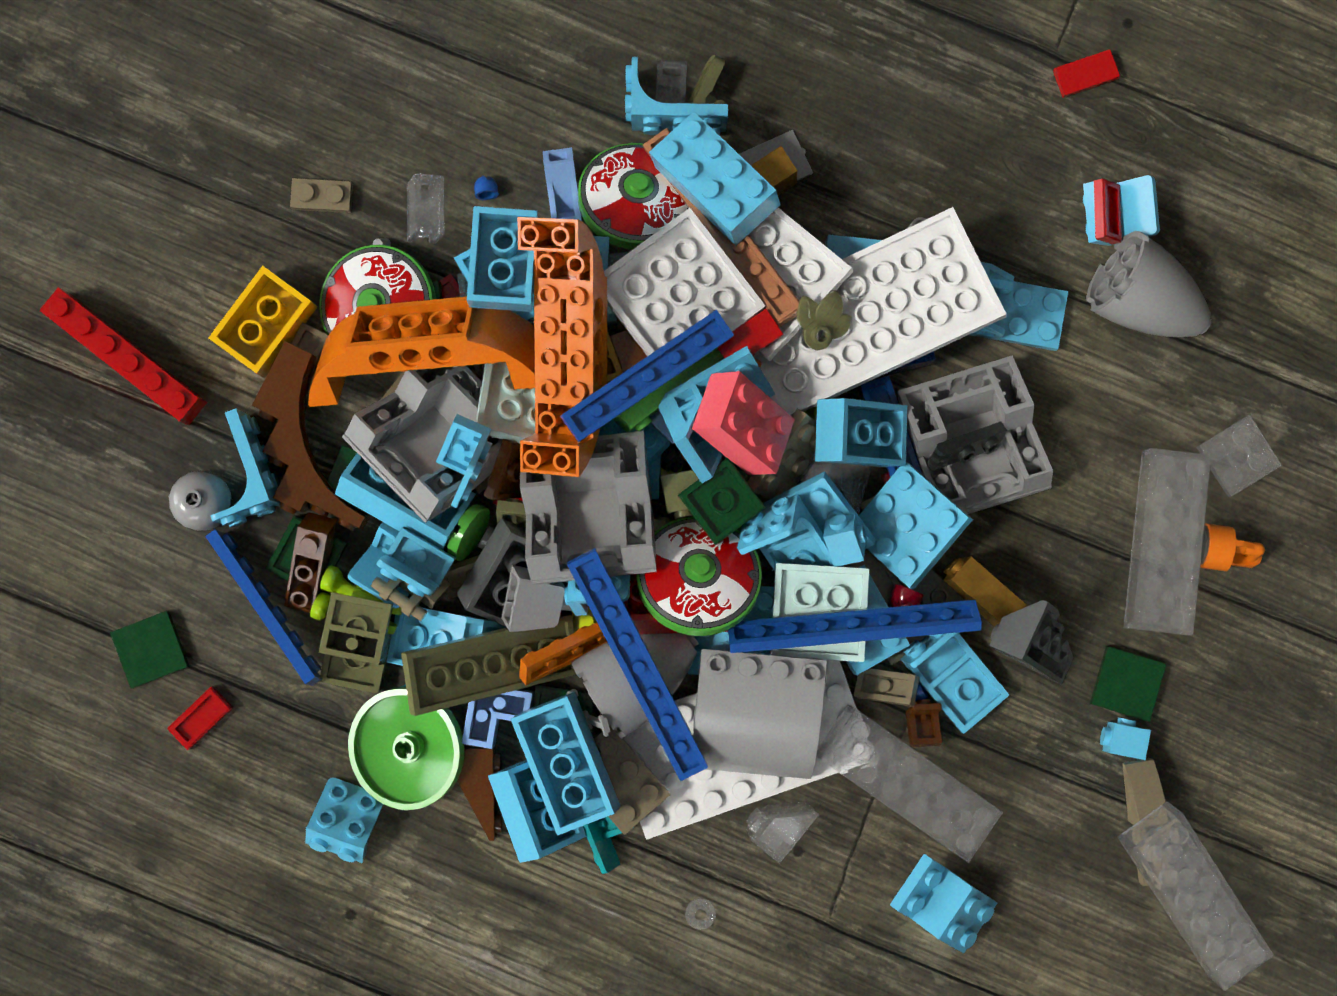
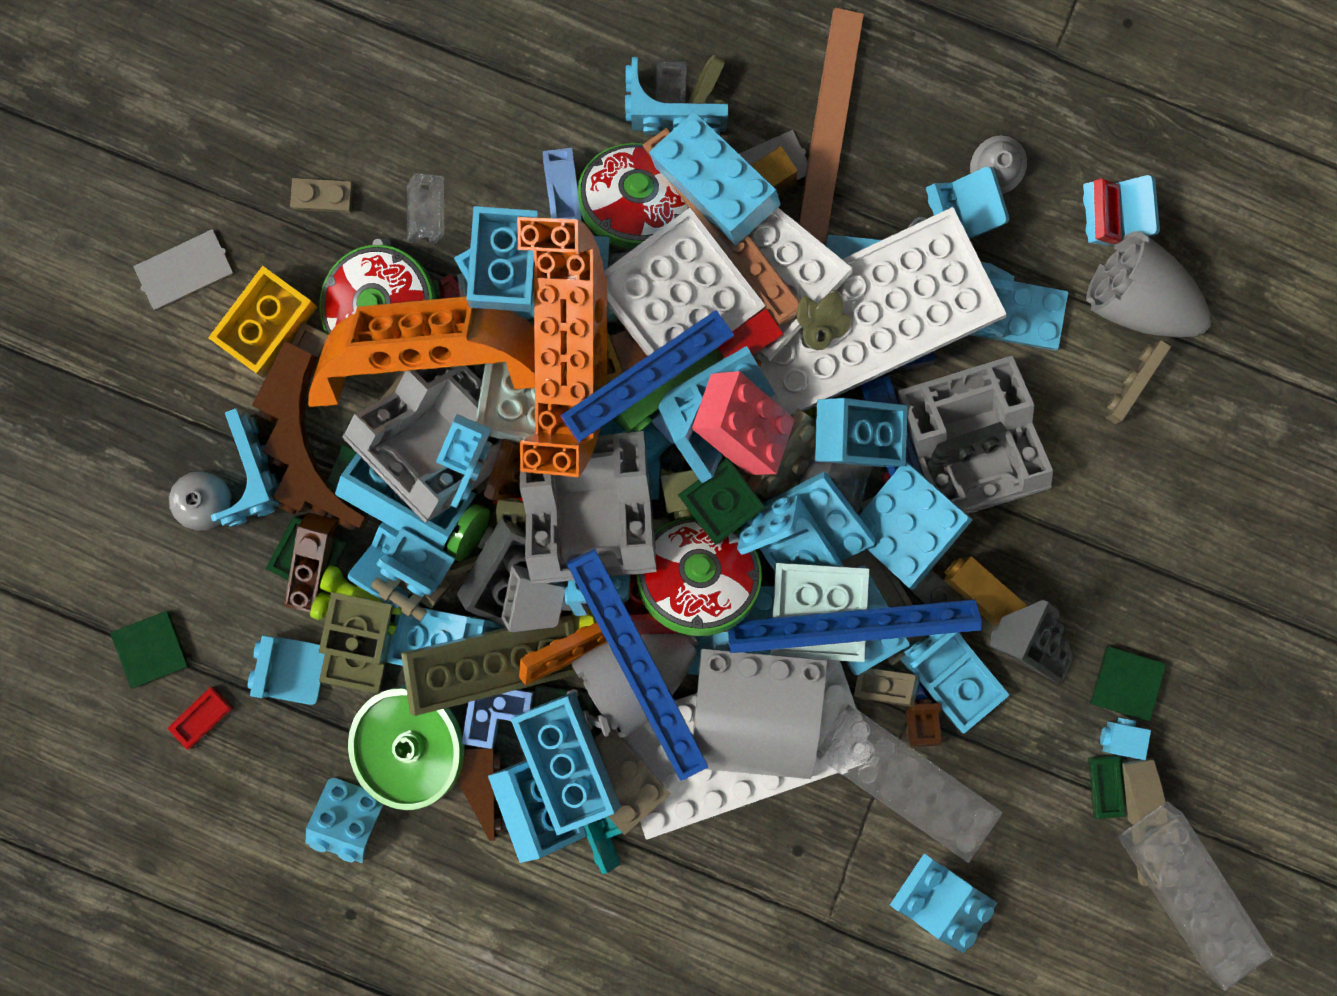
red brick [39,287,207,425] -> none
blue plate [205,529,323,686] -> none
blue hinge [474,176,499,200] -> none
clear plate [685,898,716,930] -> none
clear slope [746,801,819,864] -> none
medium azure brick [823,514,867,567] -> none
dark red piece [887,584,924,608] -> none
red tile [1053,49,1120,98] -> none
clear brick [1123,448,1211,636] -> none
orange piece [1194,523,1265,572] -> none
clear plate [1196,415,1282,497] -> none
none -> light grey piece [133,229,234,311]
none -> medium azure bracket [248,635,325,705]
none -> nougat tile [798,8,864,244]
none -> medium azure bracket [926,167,1009,240]
none -> light grey hat [970,135,1027,194]
none -> dark green tile [1088,755,1126,819]
none -> dark tan plate [1105,340,1171,424]

